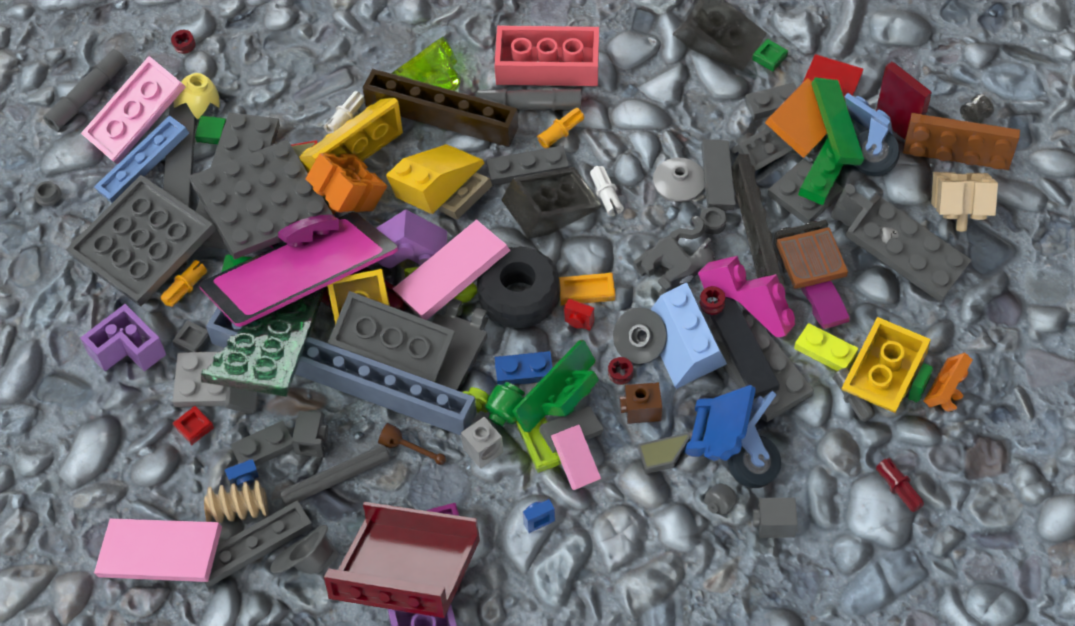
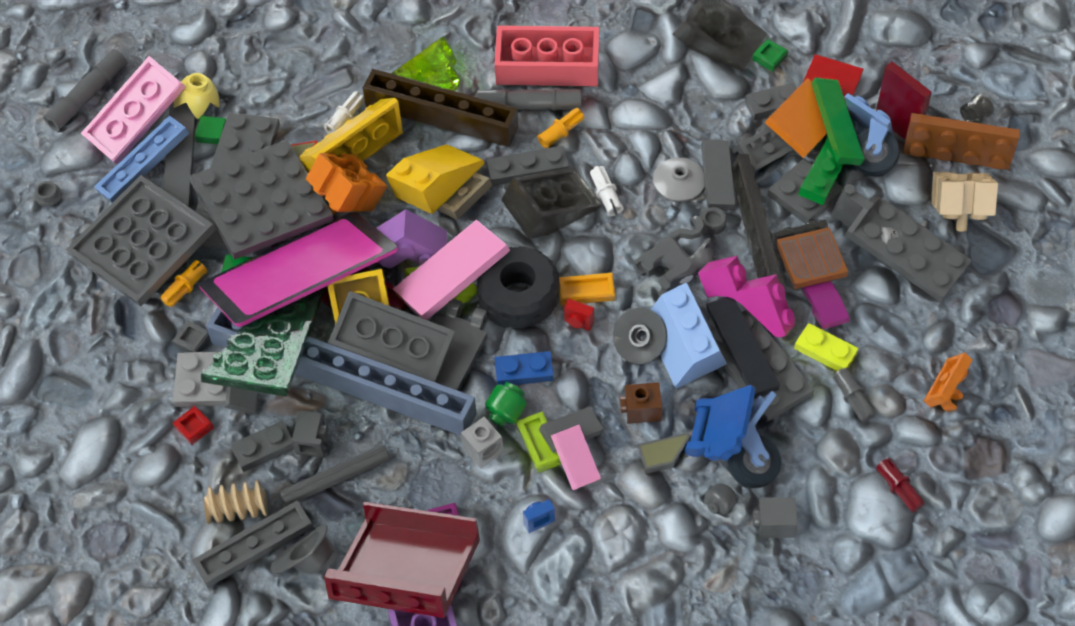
medium lavender brick [80,304,166,372] -> none
bright pink tile [94,519,222,582] -> none
dark red bush [171,29,196,54] -> none
blue plate [225,459,259,488] -> none
magenta slope [278,214,339,247] -> none
reddish brown hinge [378,423,446,465] -> none
lime plate [463,387,489,413] -> none
green bracket [513,340,599,432] -> none
dark red bush [608,357,633,385] -> none
dark red bush [700,286,726,315] -> none
yellow slope [841,317,931,413] -> none
green tile [908,363,933,403] -> none

